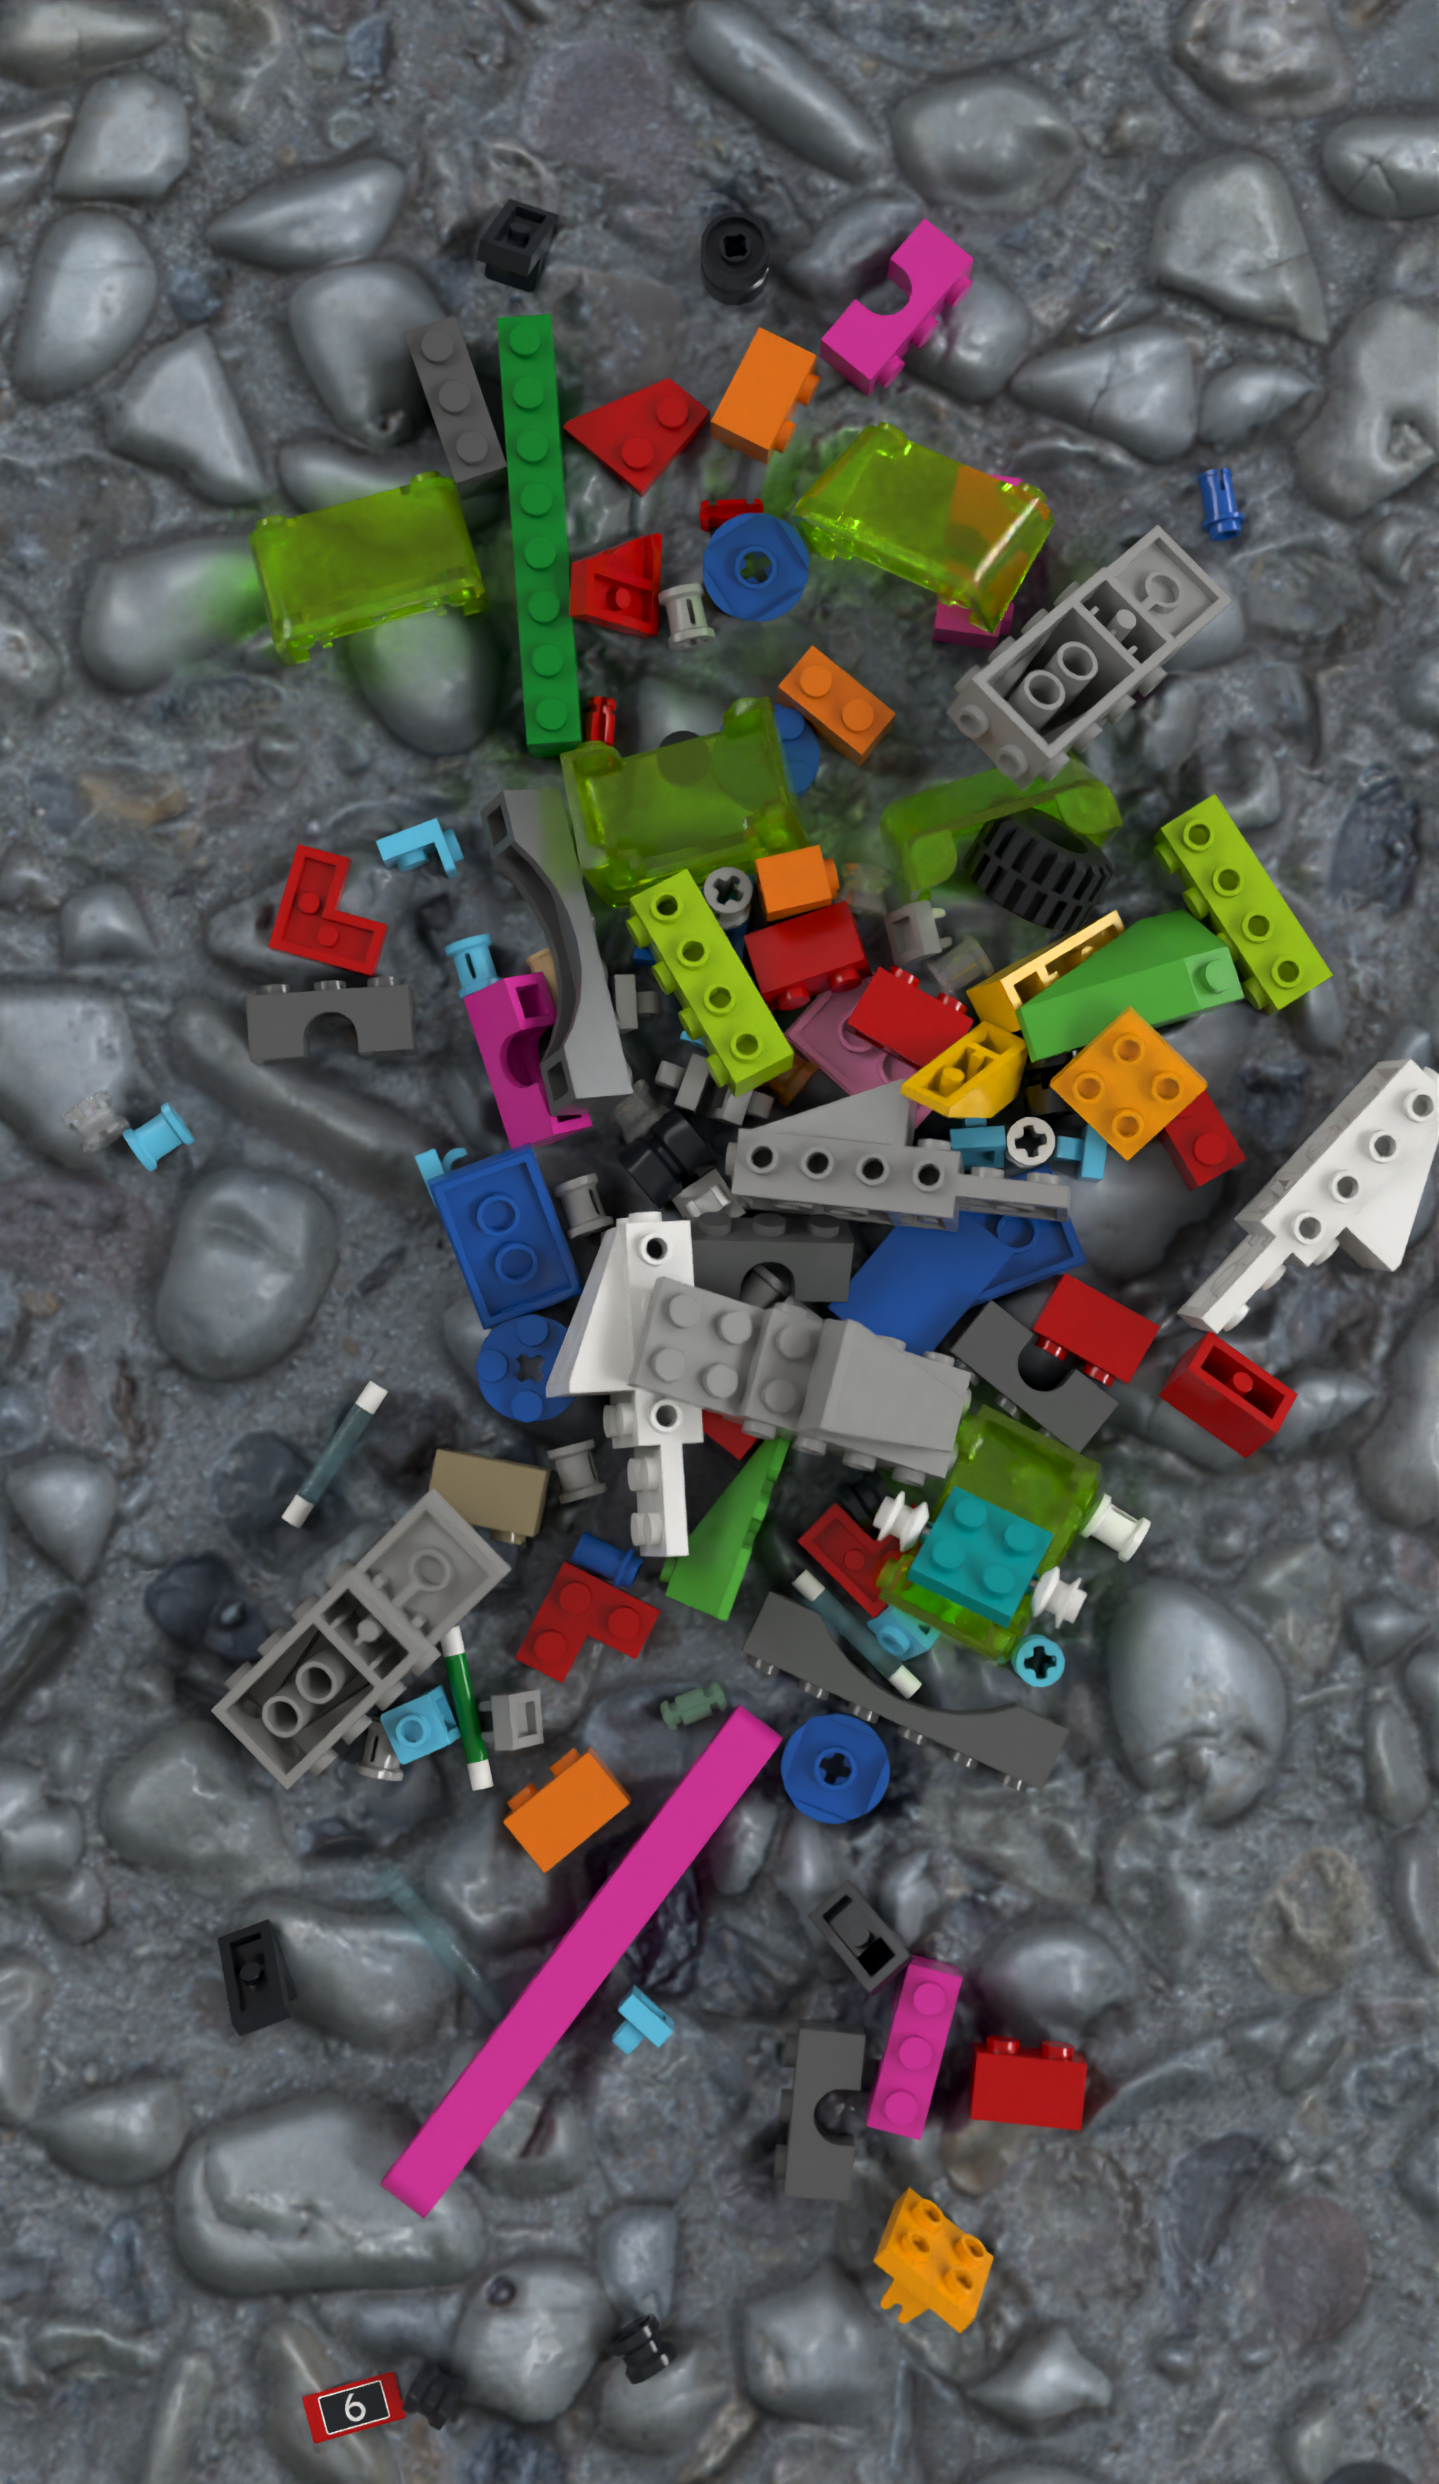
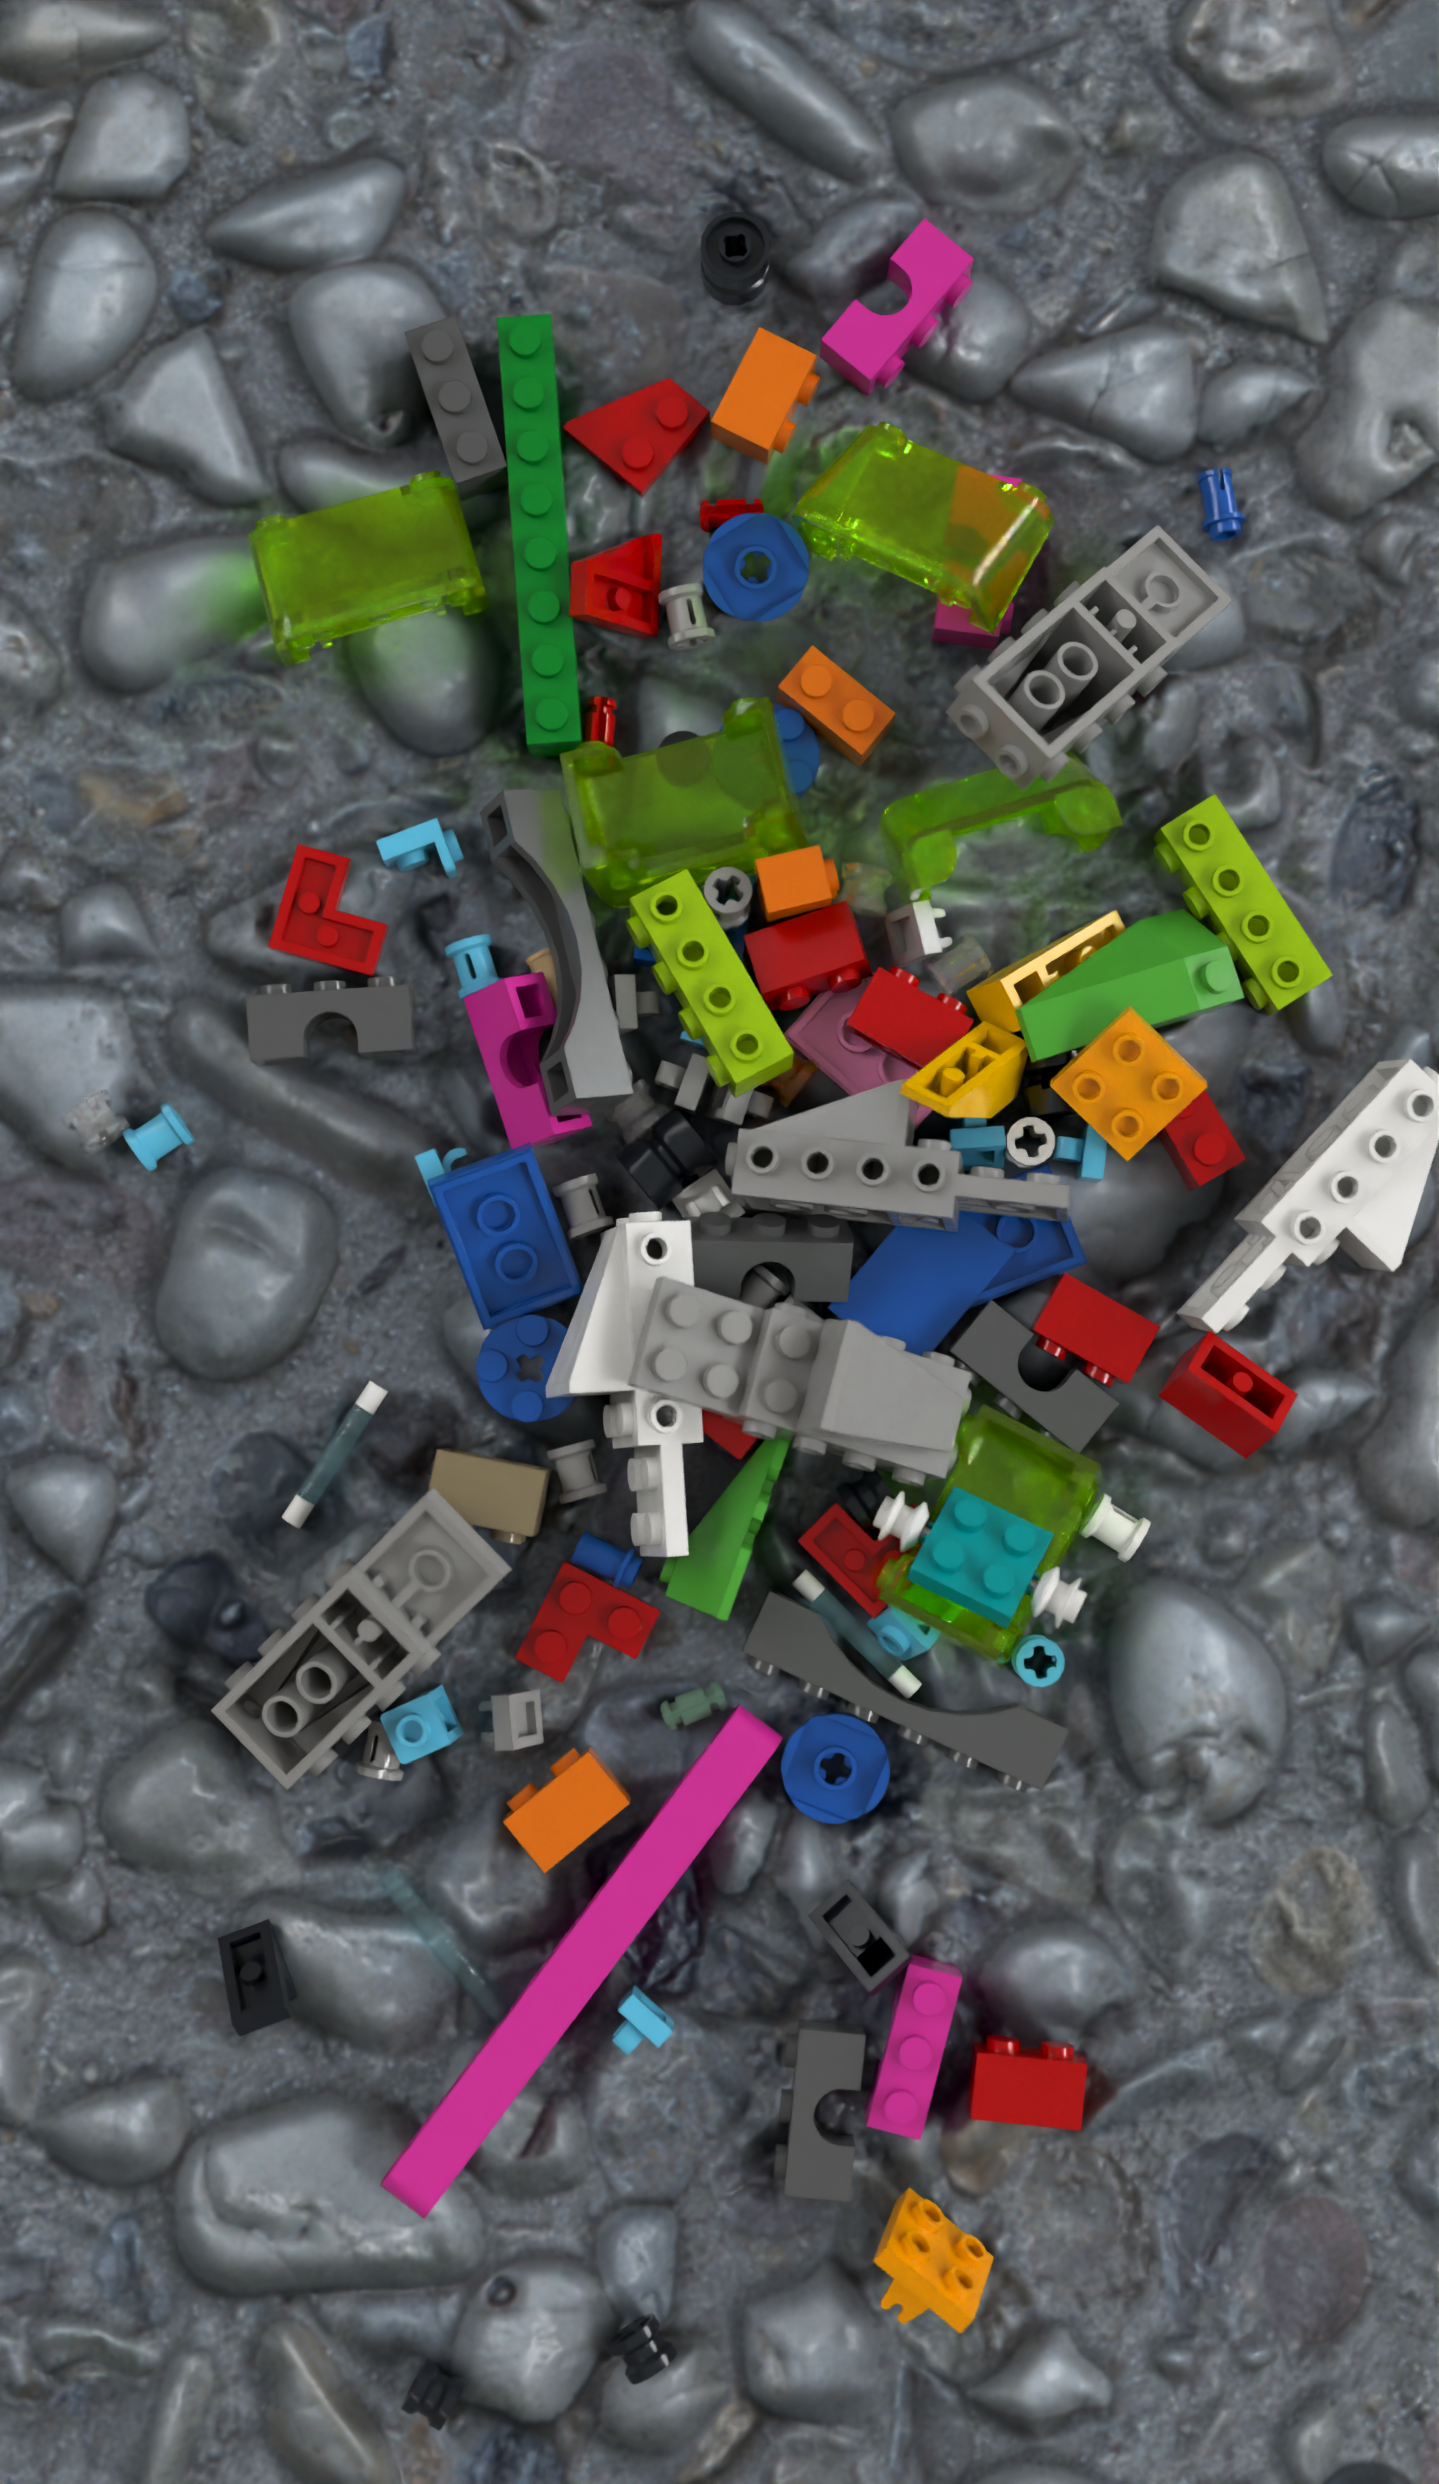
sticker [302,2371,406,2443] -> none
green bar [440,1625,494,1791] -> none
black slope [476,199,560,292] -> none
black tyre [962,802,1114,932] -> none

